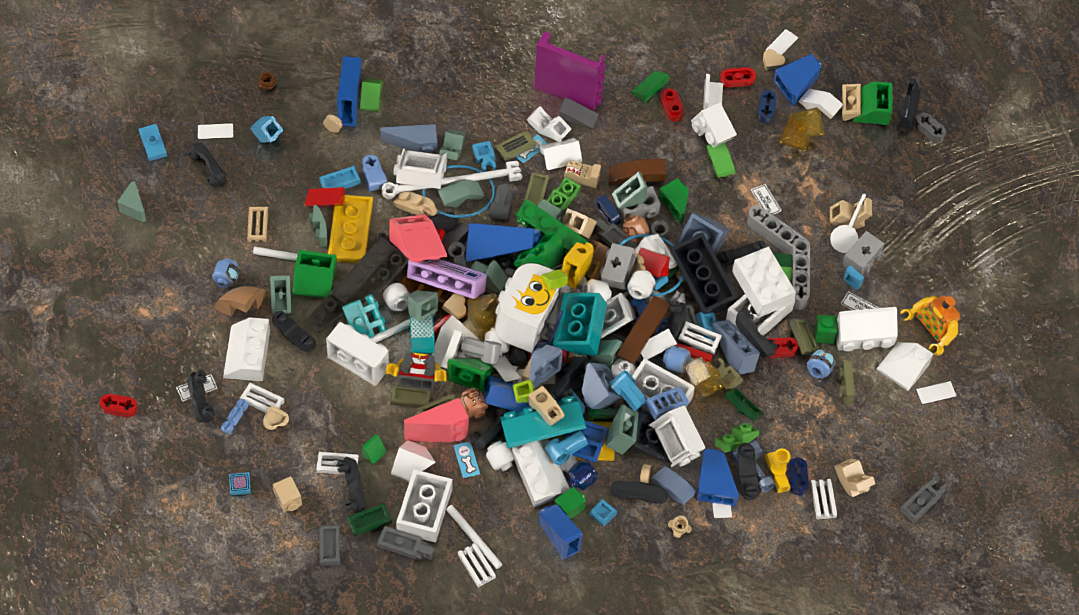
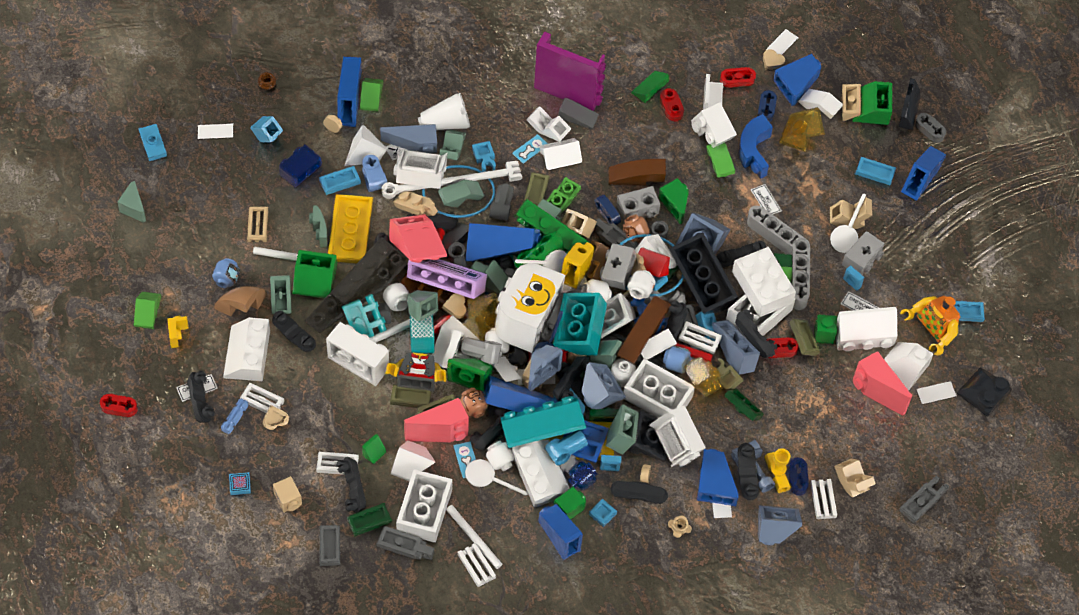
black piece [188,142,226,187] -> none
red slope [305,187,345,208] -> none
olive tile [495,131,536,162] -> none
lime slope [513,380,535,403] -> none
tan leg [528,386,564,426] -> none
lime slope [541,270,568,290] -> none
tan leg [564,161,601,189] -> none
dark azure piece [610,370,647,411] -> none
sand green slope [612,172,647,209] -> none
medium blue slope [646,387,690,420] -> none
sand blue slope [652,466,696,505] -> none
bright green slope [715,423,759,453] -> none
medium blue head [807,350,835,378] -> none
olive plate [838,361,855,404] -> none
none -> bright green slope [134,292,161,329]
none -> yellow bracket [167,316,188,348]
none -> clear blue brick [279,144,322,188]
none -> white slope [344,125,387,166]
none -> white sticker [386,144,407,161]
none -> white cone [418,93,470,130]
none -> white piece [465,459,528,495]
none -> white piece [515,250,567,273]
none -> dark azure tile [600,455,621,471]
none -> blue arch [738,114,773,179]
none -> sand blue slope [758,505,802,545]
none -> coral slope [853,351,912,416]
none -> dark azure tile [855,157,896,185]
none -> blue slope [901,146,946,201]
none -> dark azure plate [954,301,985,322]
none -> black slope [956,367,1012,417]

